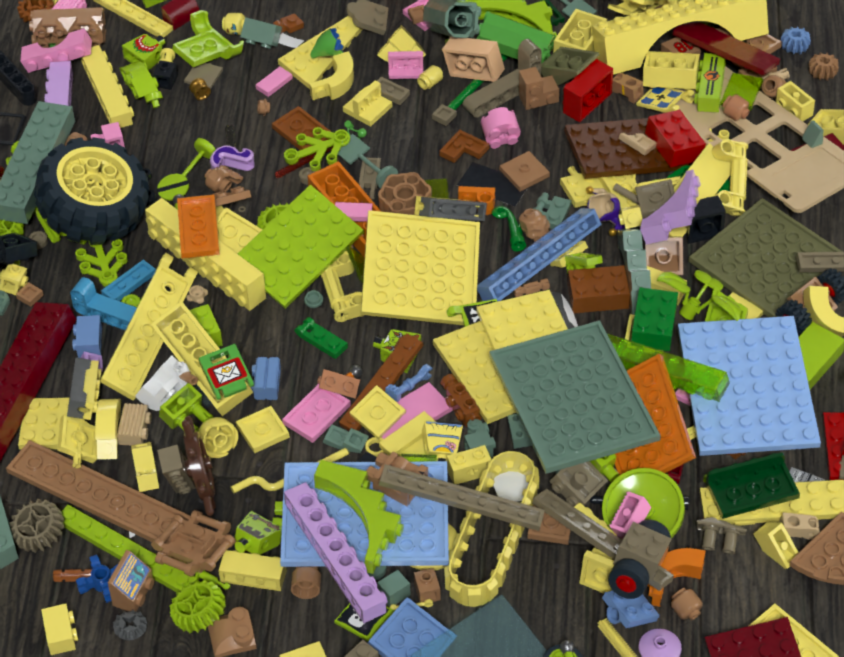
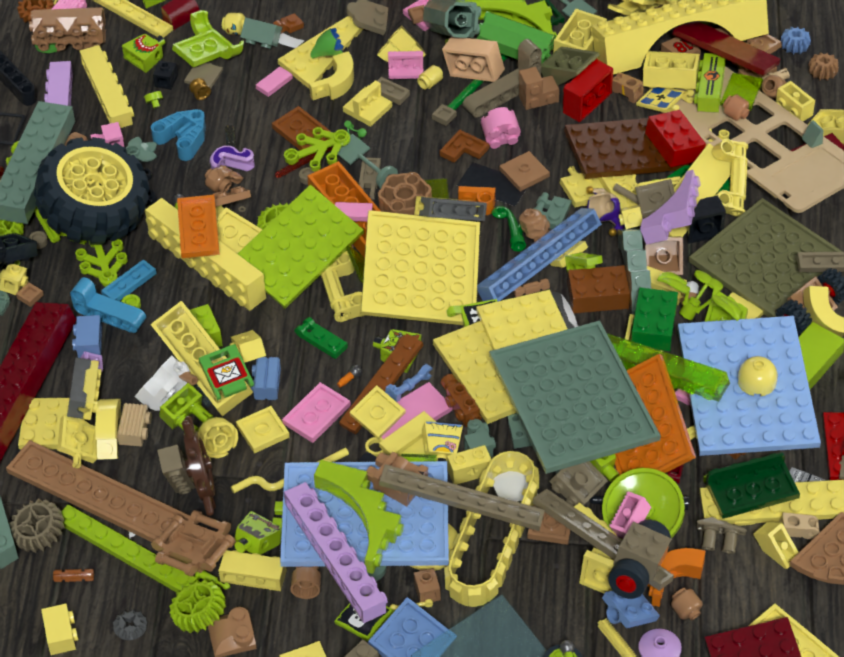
bright pink arch [20,28,92,73] -> none
blue pin [76,555,118,603] -> none
light yellow hinge [100,252,198,401] -> none
slope [108,550,155,612] -> none
lime brick [119,61,158,99] -> none
light yellow brick [131,442,159,492] -> none
lime piece [157,138,216,201] -> none
light yellow bush [158,48,176,63] -> none
tan plate [186,285,208,304] -> none
medium nougat plate [257,99,270,116] -> none
sand green plate [304,290,323,308] -> none
nougat hinge [317,369,360,399] -> none
sand green slope [323,424,369,453] -> none
sand green brick [377,570,411,607] -> none
tan tile [619,133,657,156] -> none
none -> sand green plate [126,137,157,162]
none -> dark azure connector [151,109,206,161]
none -> light yellow brick [230,330,266,363]
none -> white arm [680,281,699,305]
none -> light yellow cylinder [737,356,778,396]

